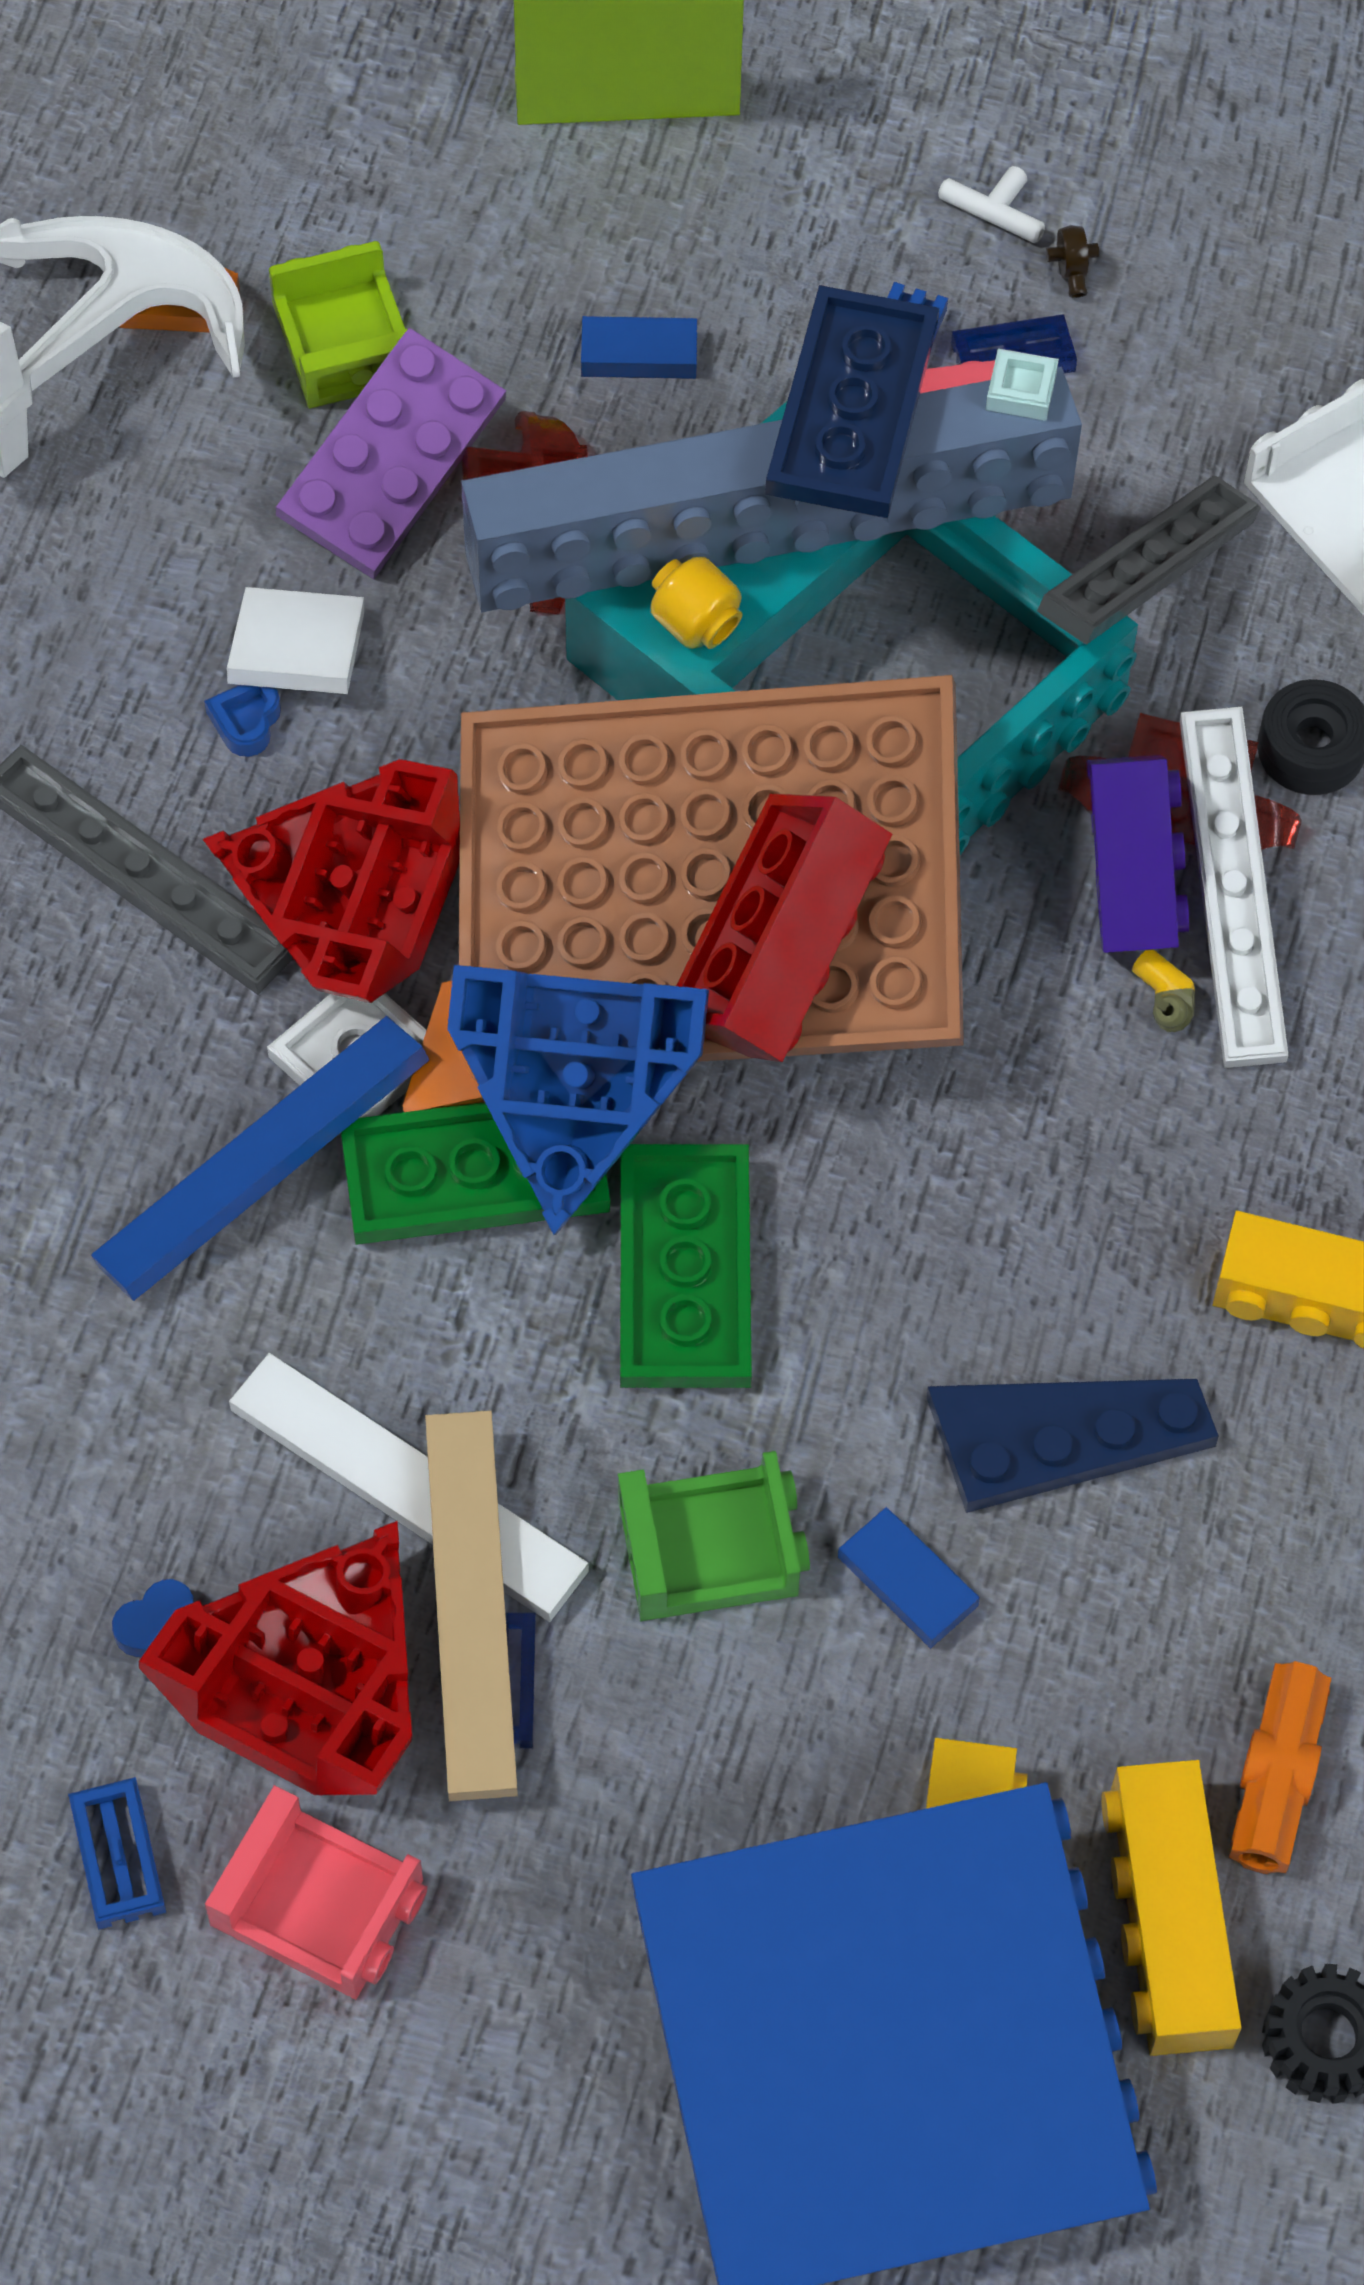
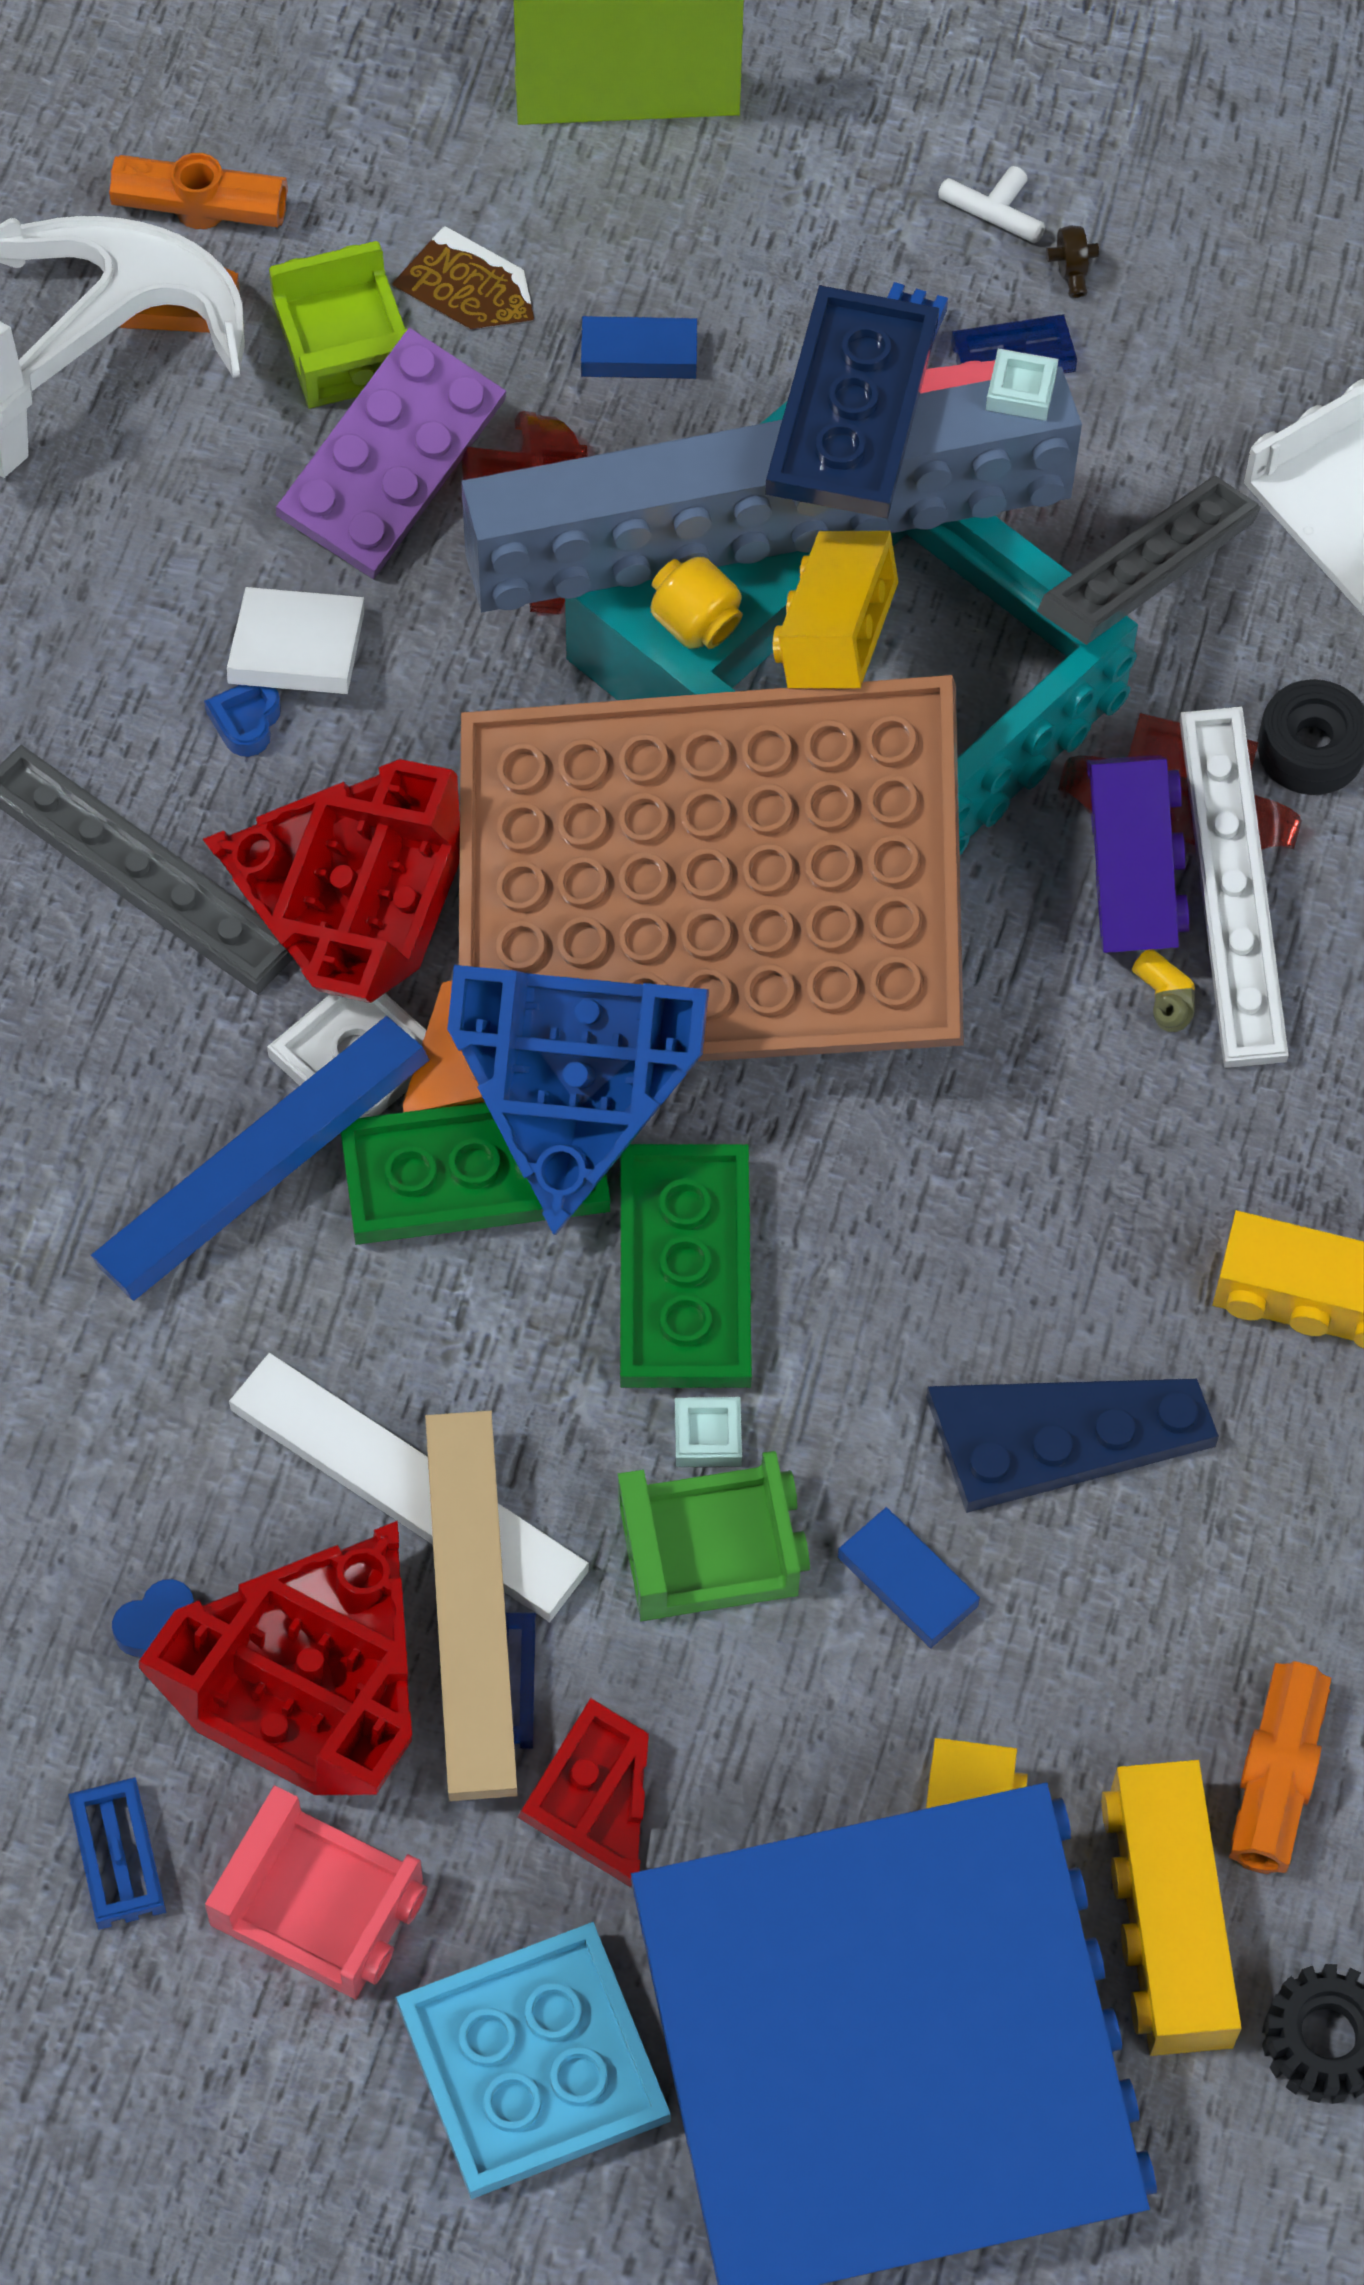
red slope [676,794,893,1062] -> none
none -> orange piece [109,153,288,229]
none -> sticker [392,226,534,330]
none -> medium azure plate [396,1922,671,2200]
none -> red wing [517,1698,649,1887]
none -> light aqua tile [675,1397,742,1467]
none -> yellow brick [773,530,898,688]

